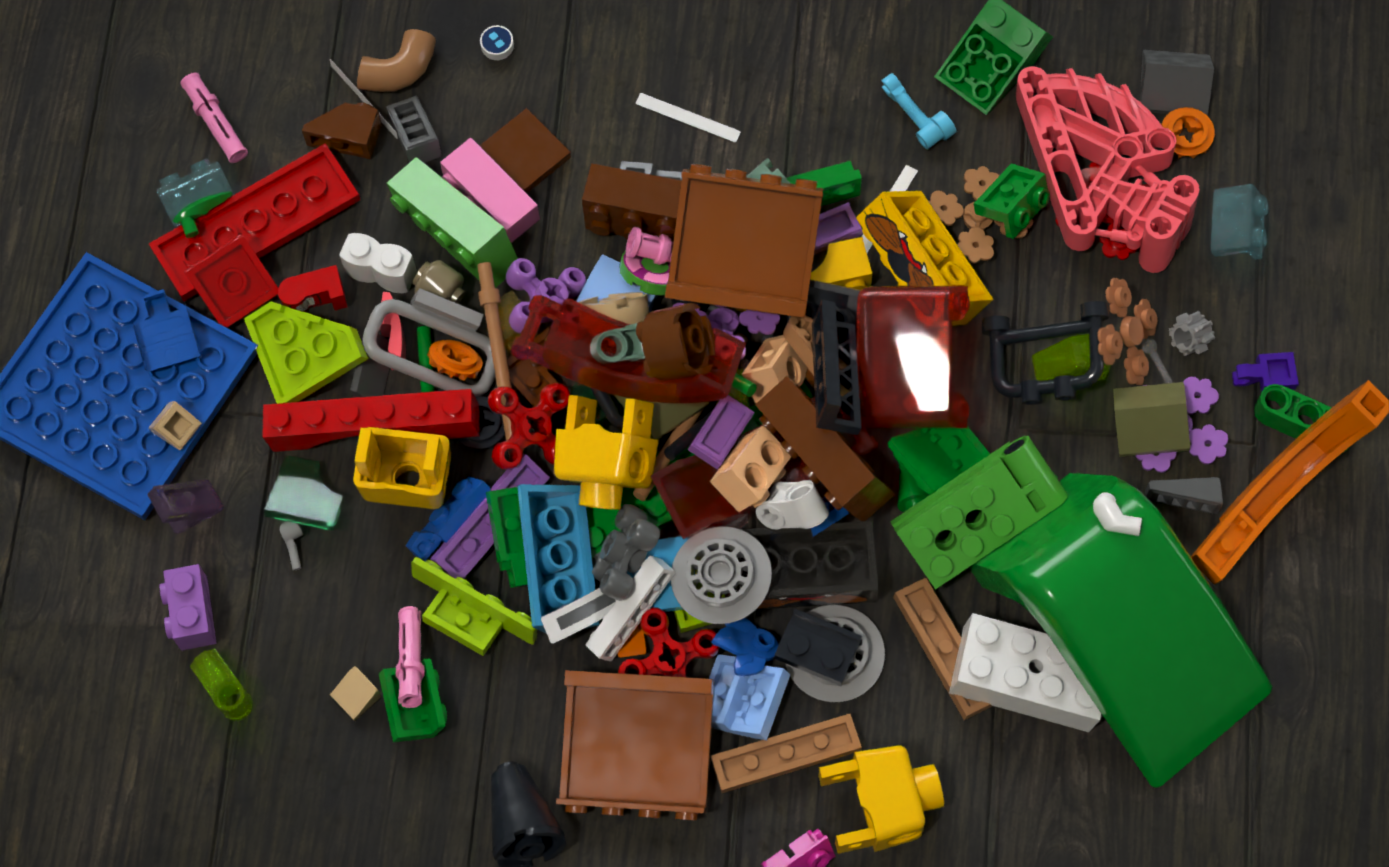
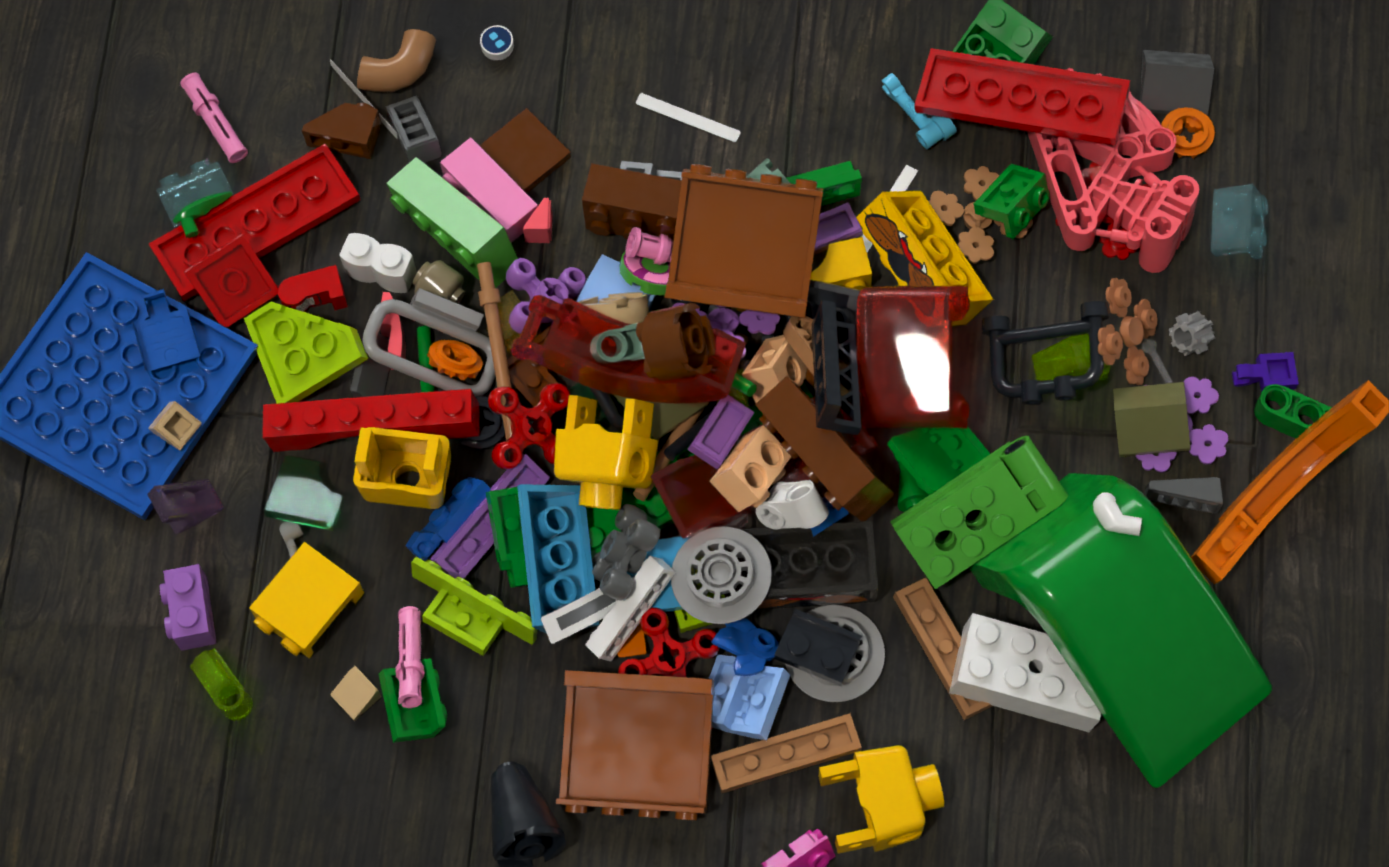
none -> yellow panel [249,542,364,658]
none -> coral slope [523,198,553,243]
none -> red plate [914,48,1130,146]

